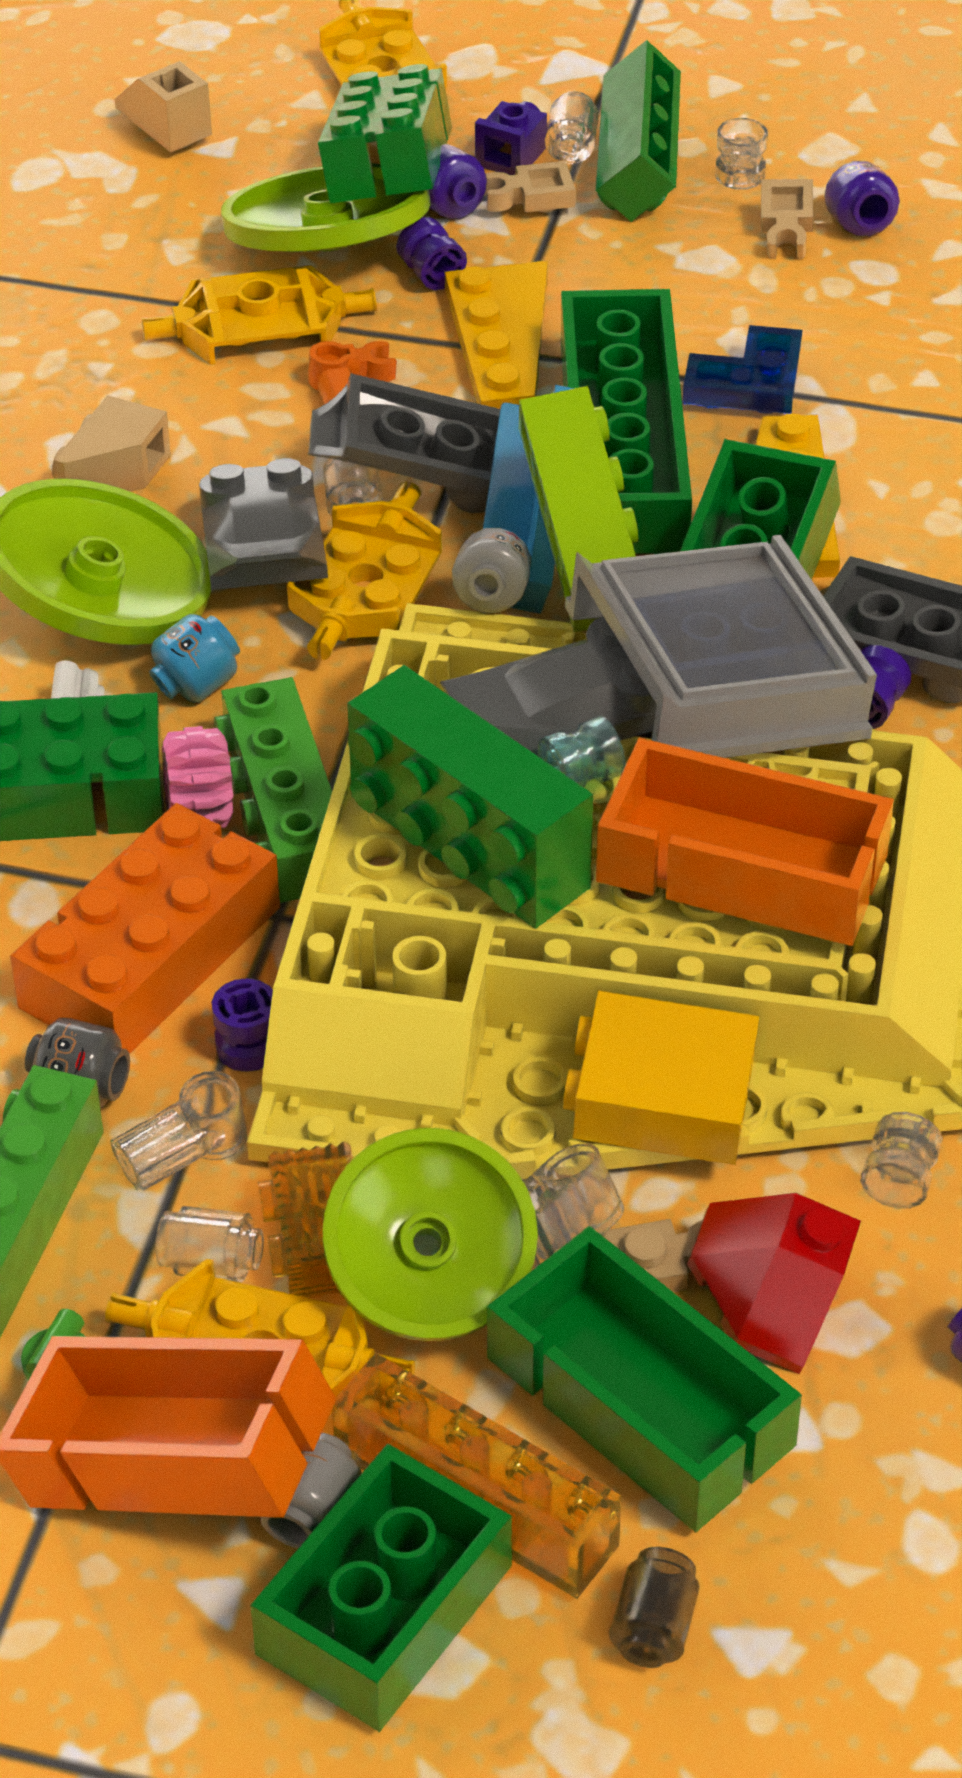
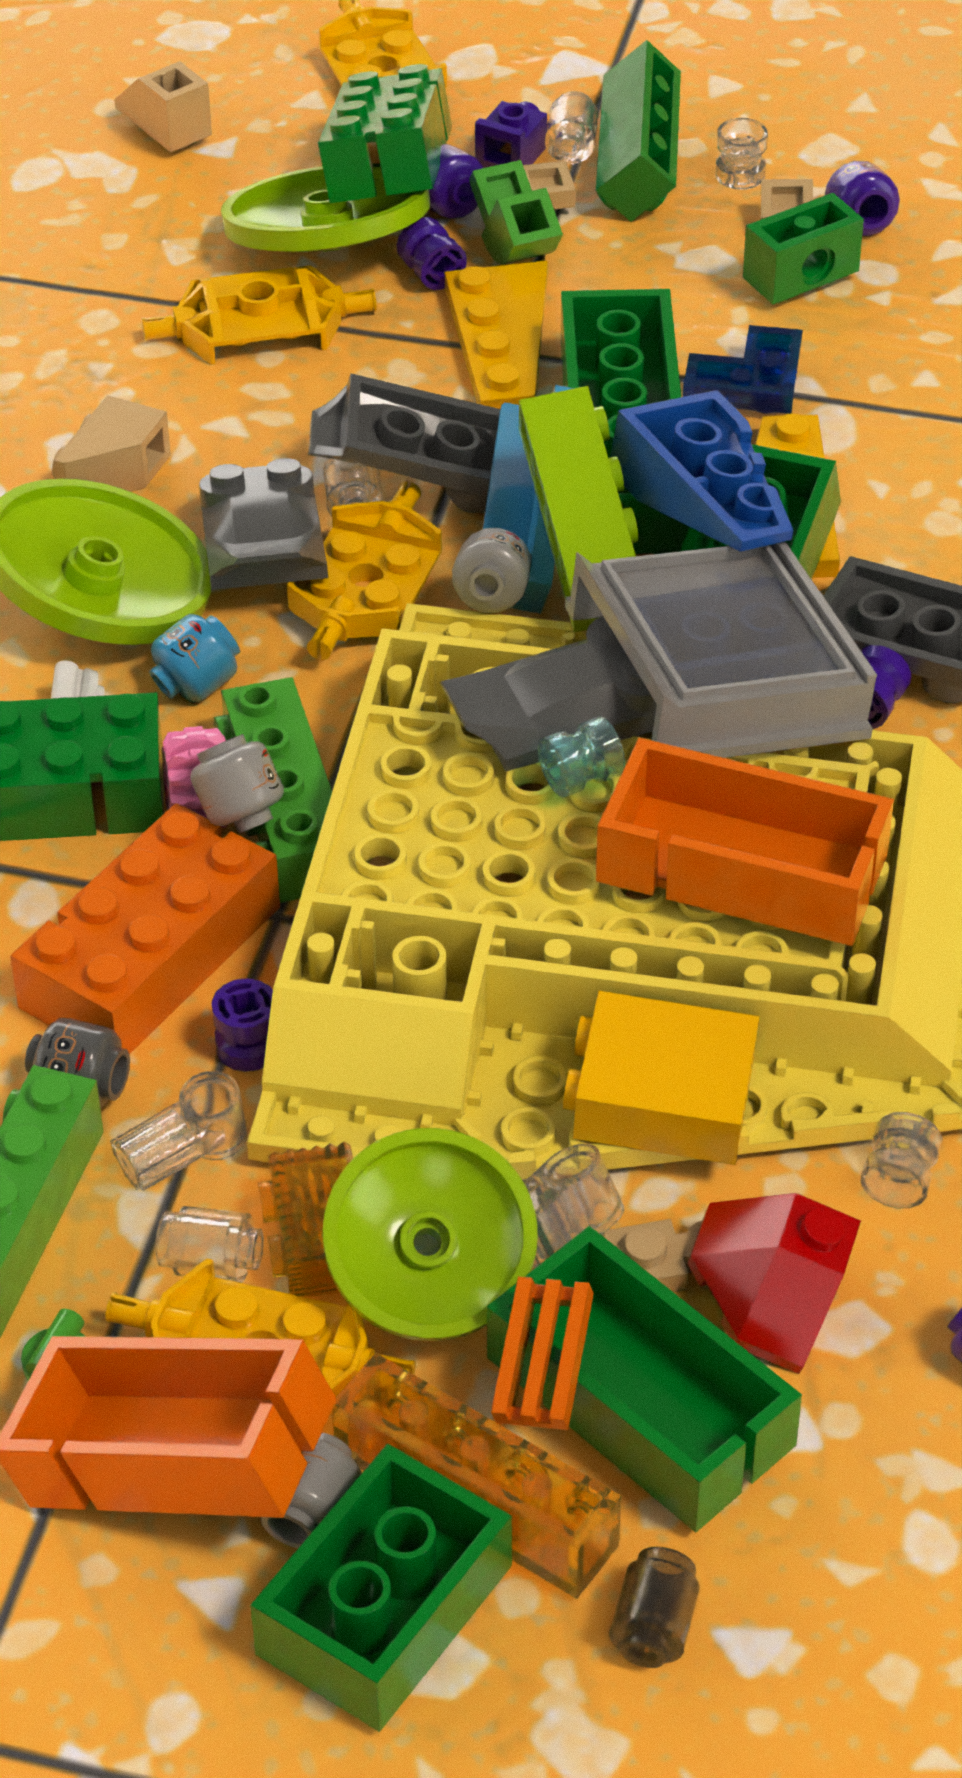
orange bar [308,341,397,405] -> none
green brick [347,665,593,929] -> none
none -> light grey head [190,734,284,833]
none -> bright green brick [469,160,563,265]
none -> orange tile [491,1276,594,1430]
none -> blue wedge [610,390,793,552]
none -> green brick [743,193,864,305]

